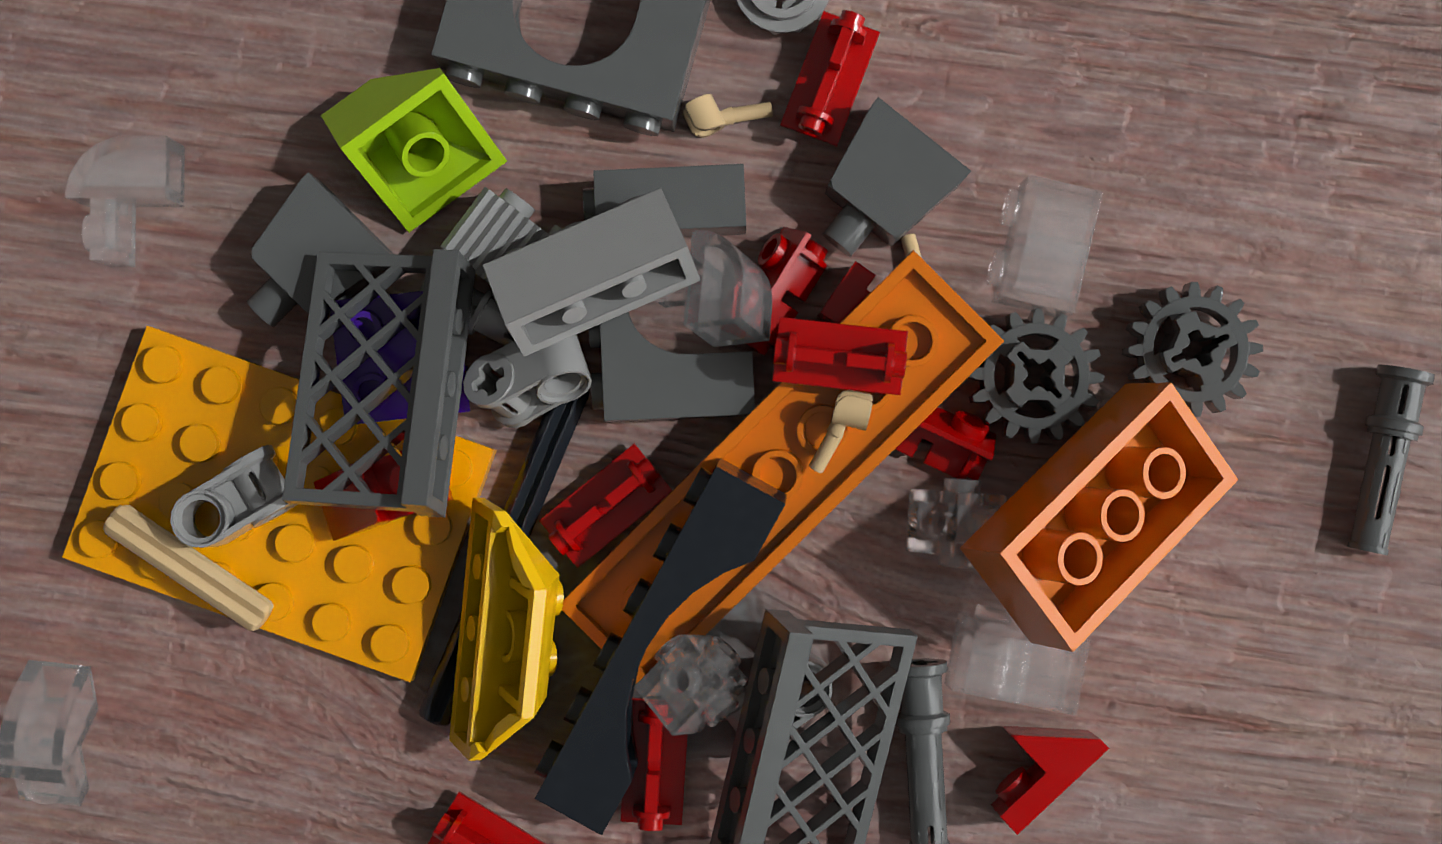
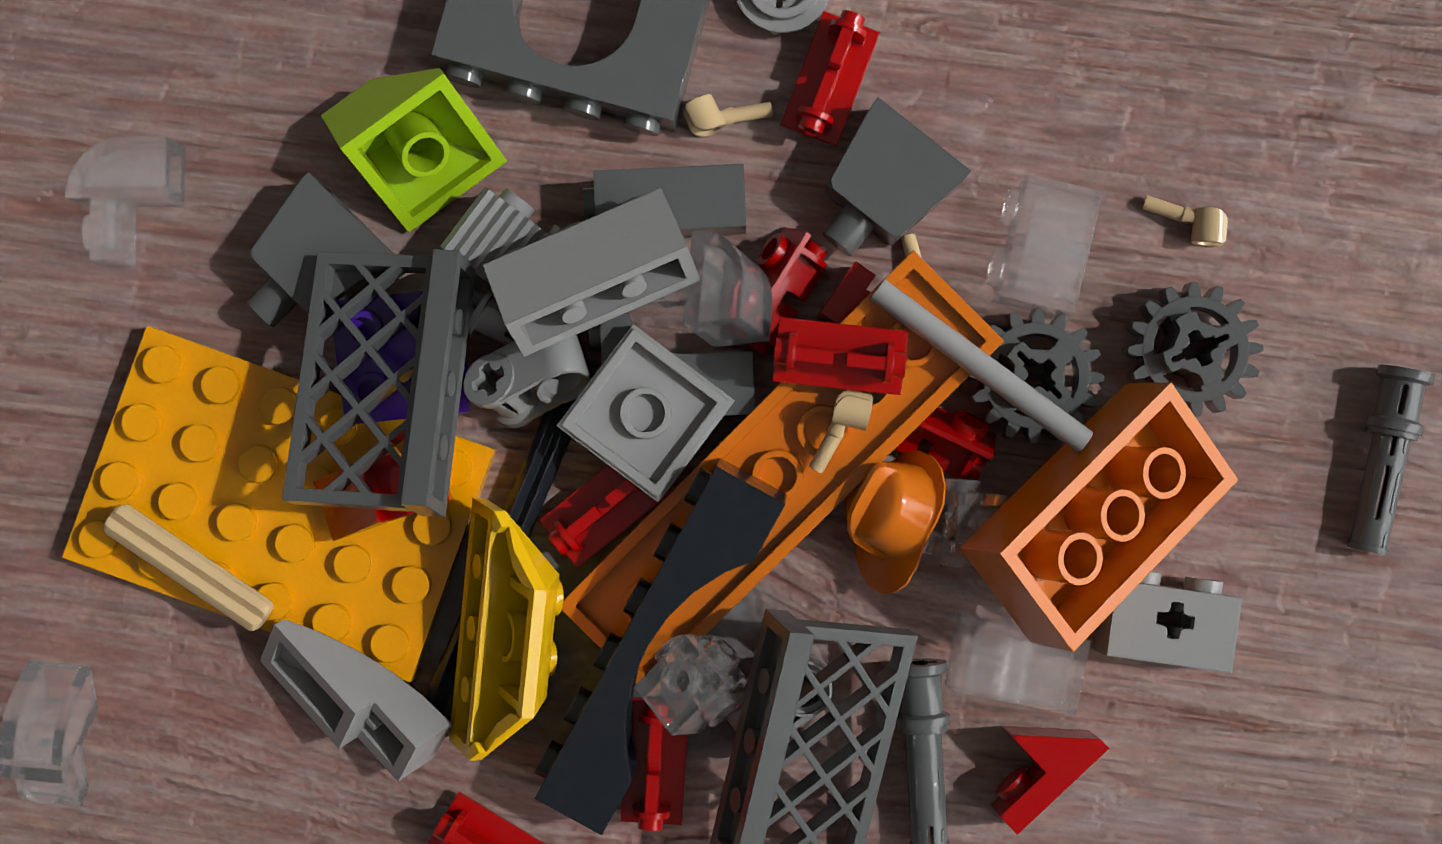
light grey piece [170,445,298,548] -> none
none -> light grey slope [260,619,452,782]
none -> light grey tile [557,324,735,502]
none -> orange piece [845,450,946,594]
none -> light grey bar [869,279,1093,453]
none -> light grey brick [1094,571,1242,673]
none -> tan hand [1142,195,1228,247]

